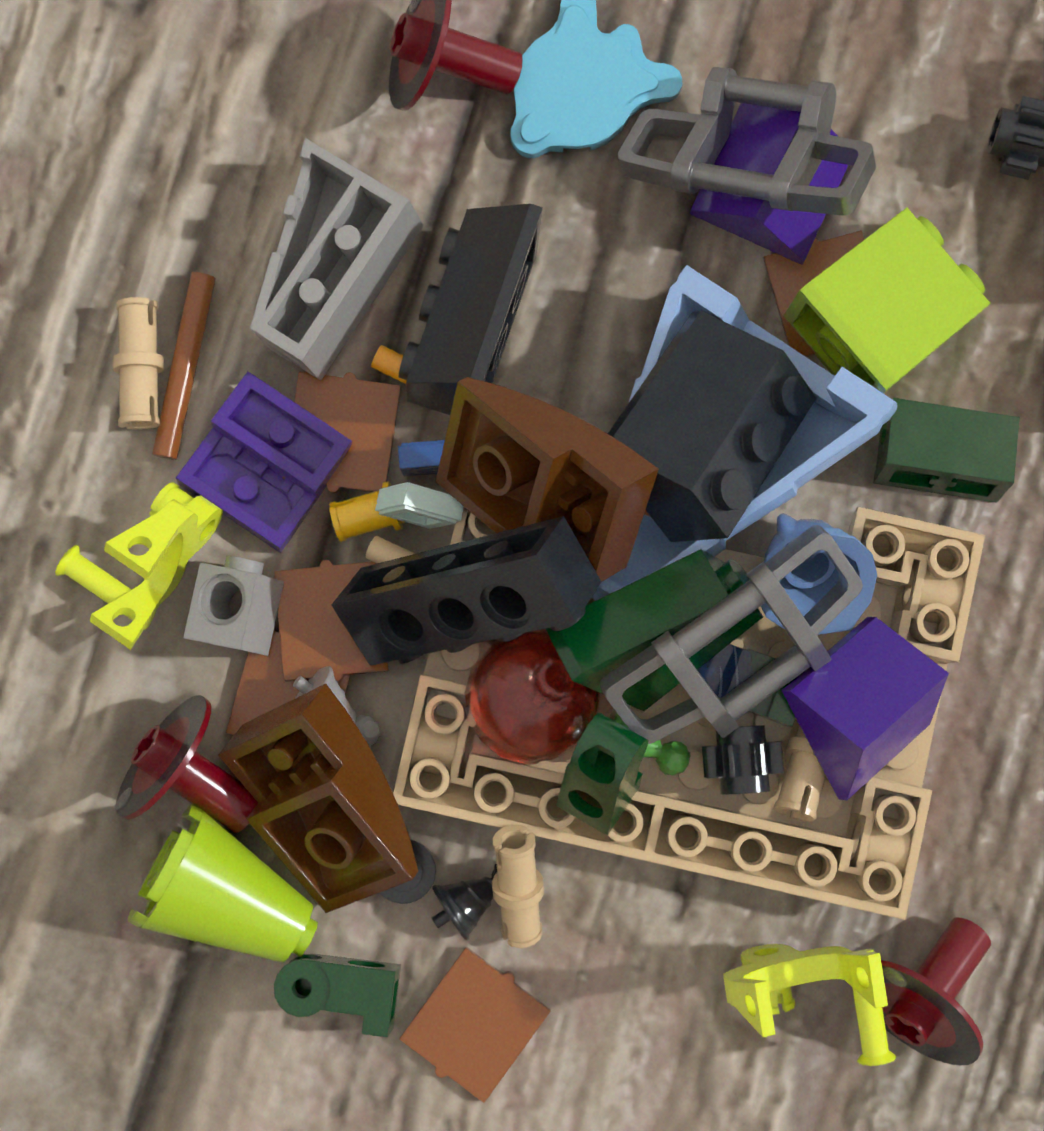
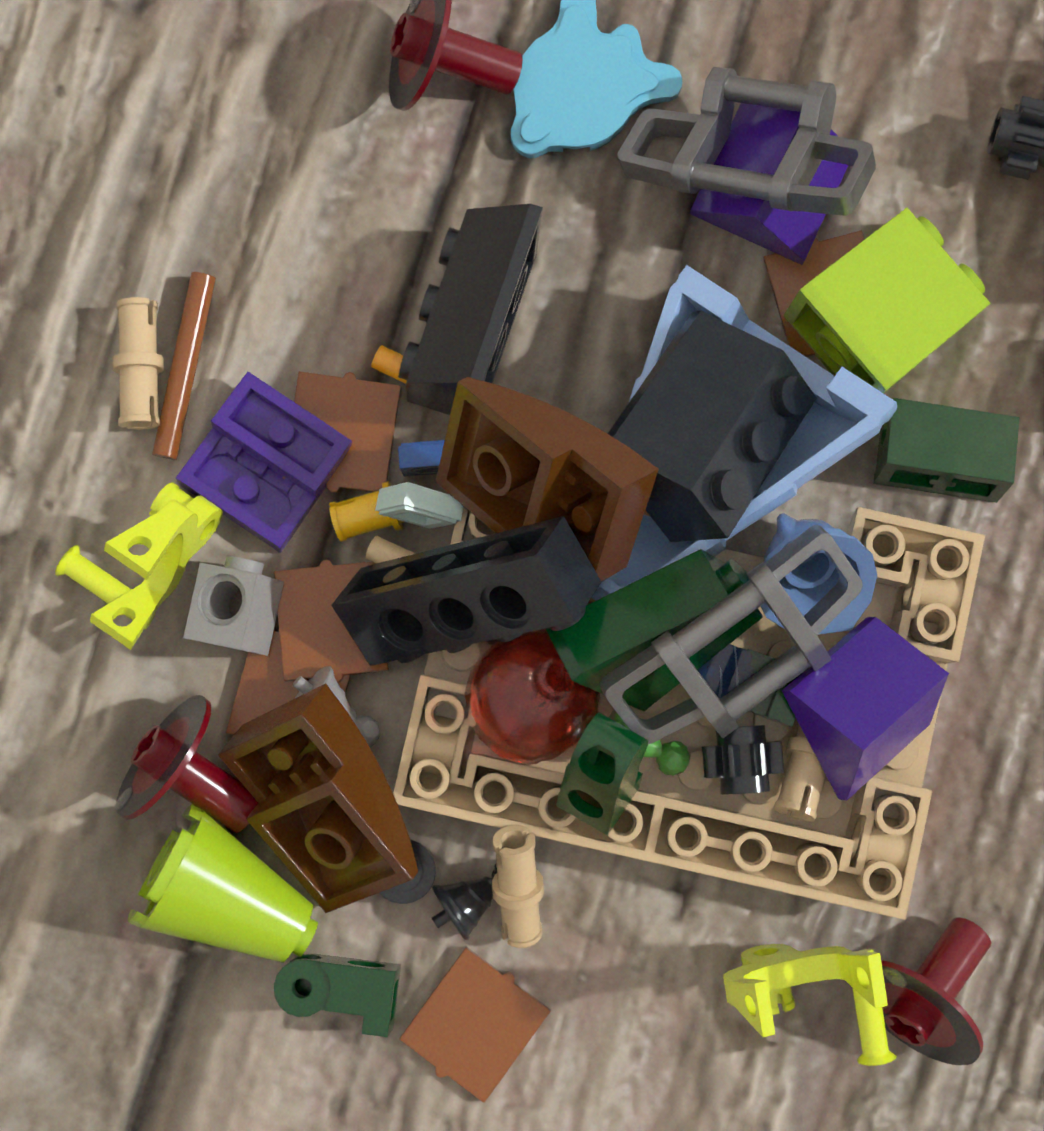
light grey wedge [250,138,424,381] -> none

